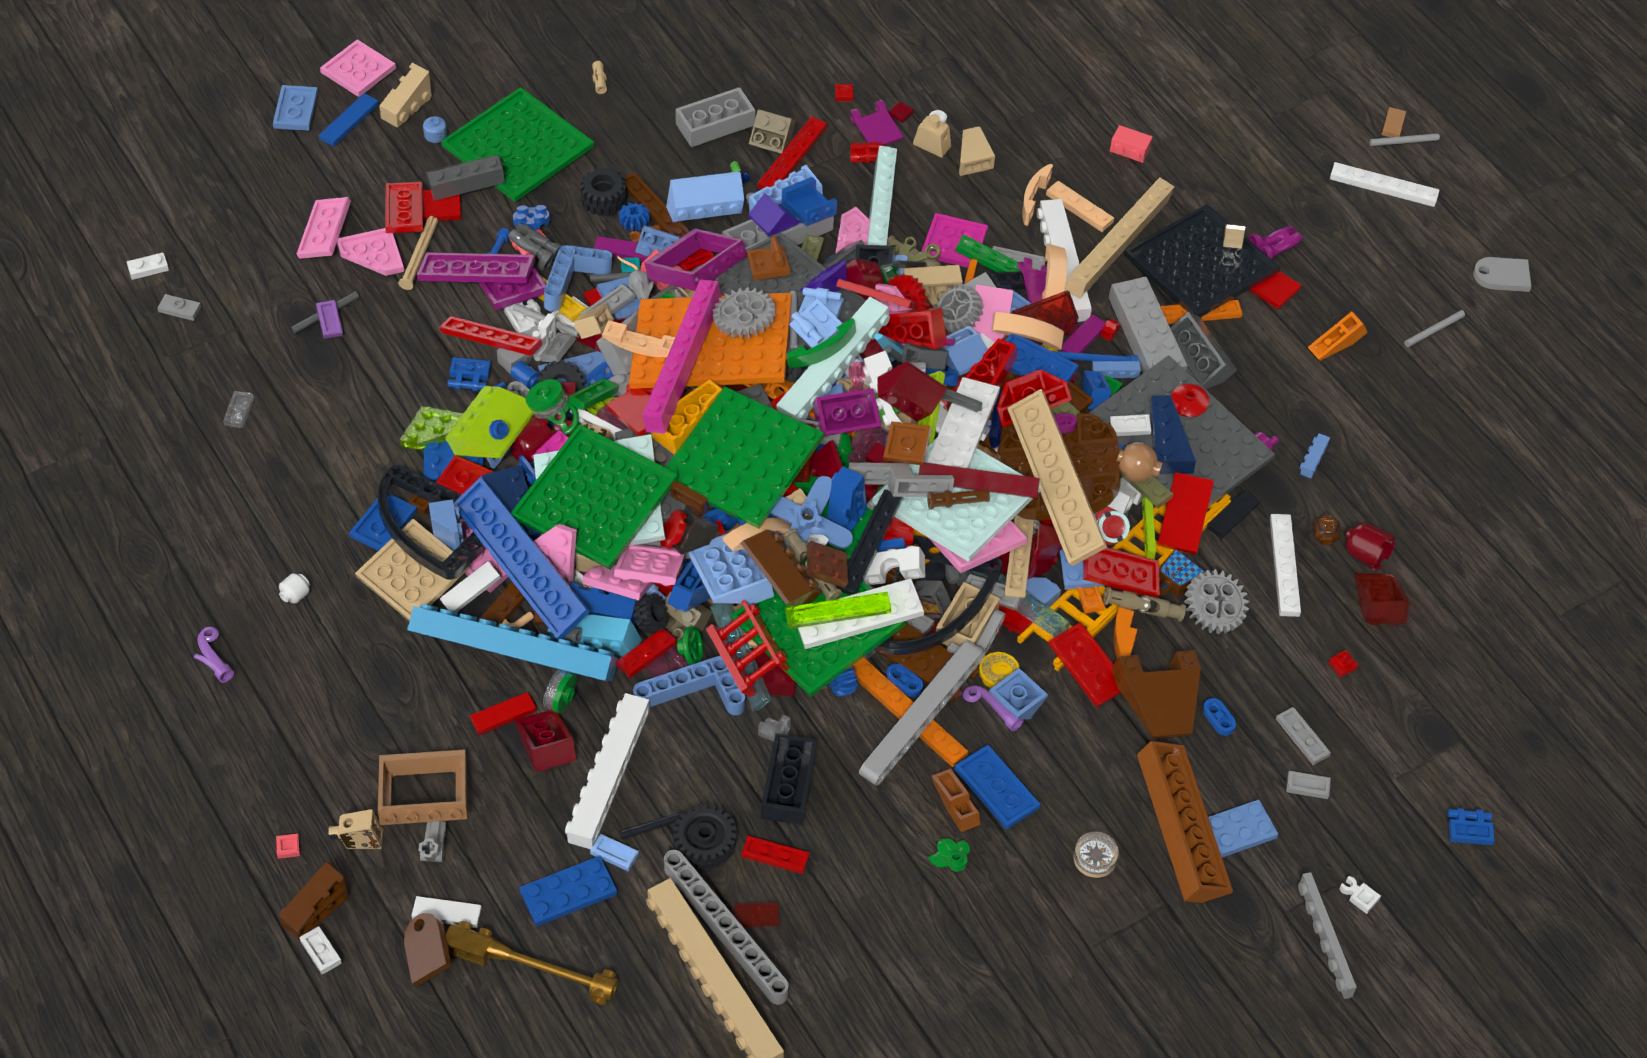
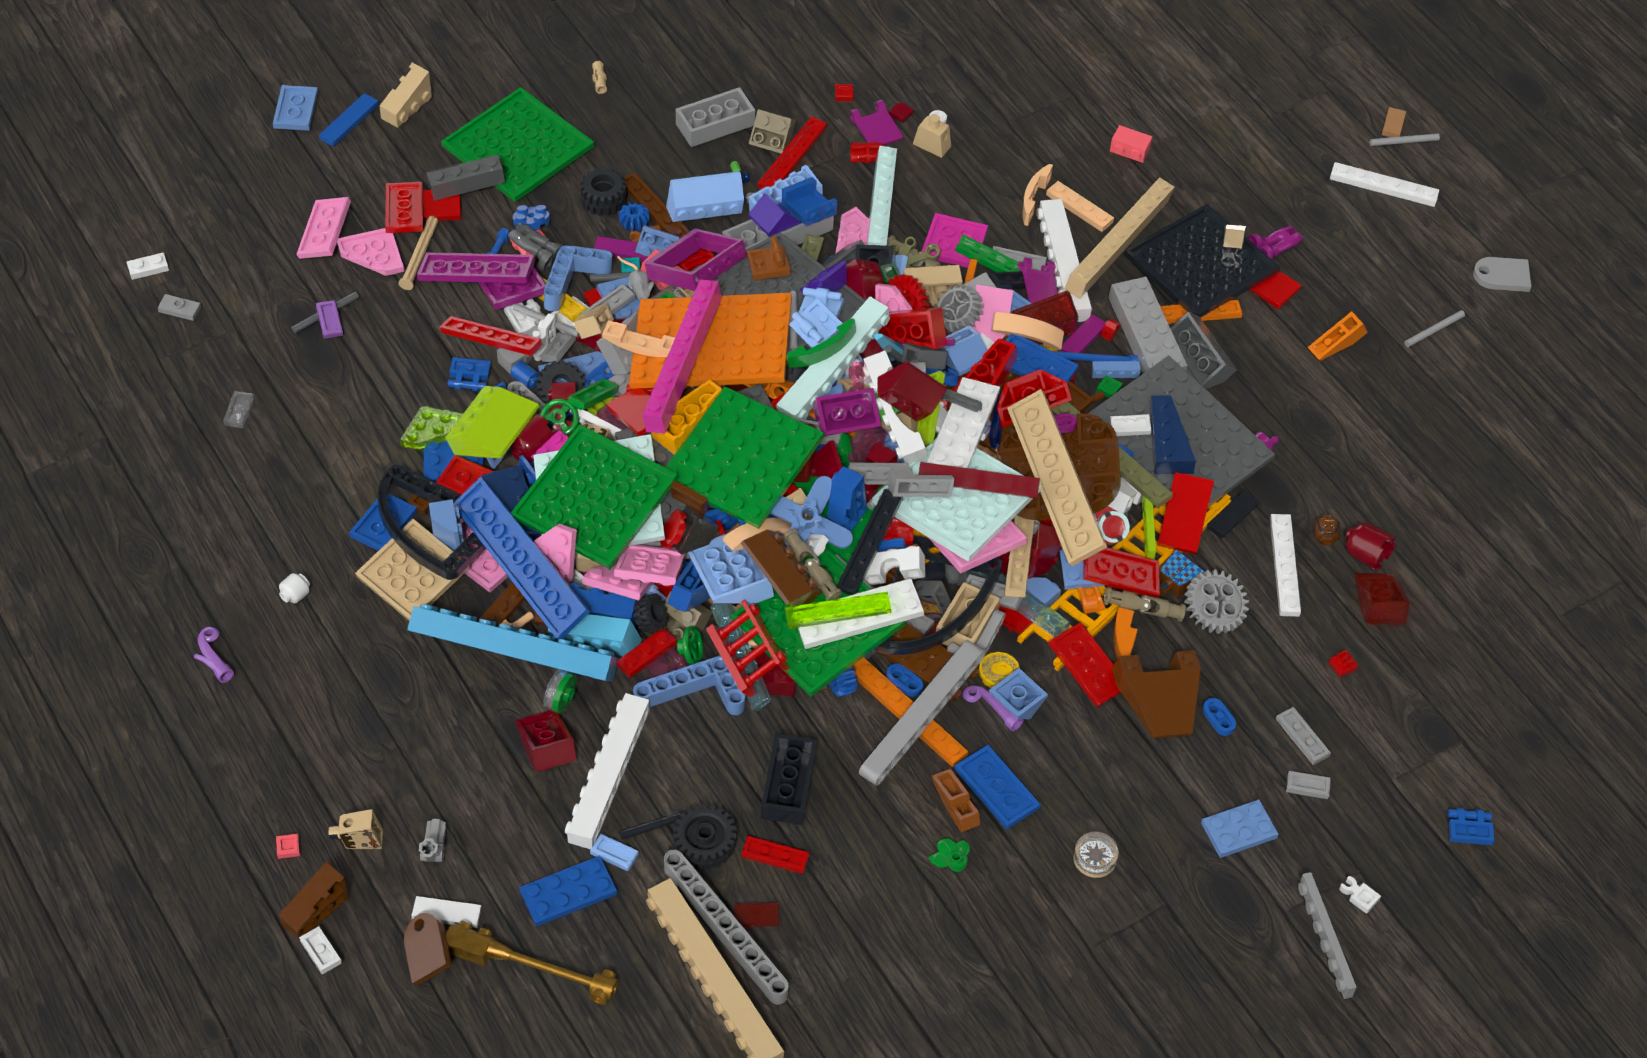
bright pink plate [320,40,396,97] -> none
medium nougat piece [378,750,467,825] -> none
medium blue head [423,116,447,143] -> none
white tile [440,562,501,612] -> none
red tile [470,692,536,735] -> none
blue plate [489,420,508,440] -> none
green piece [526,379,568,418] -> none
dark grey hinge [563,627,582,643] -> none
light grey gear [713,287,776,339] -> none
clear panel [758,715,790,742] -> none
copper plate [807,541,848,588] -> none
tile [836,279,918,309] -> none
dark orange plate [883,421,931,465] -> none
black bar [894,260,927,268] -> none
reddish brown pin [927,489,990,510] -> none
tan slope [959,126,995,176] -> none
light nougat slope [1041,244,1067,313] -> none
blue slope [1083,370,1112,410] -> none
medium nougat brick [1116,443,1162,482] -> none
dark orange slope [1137,741,1233,903] -> none
red dish [1171,384,1209,417] -> none
medium blue piece [1299,433,1330,478] -> none

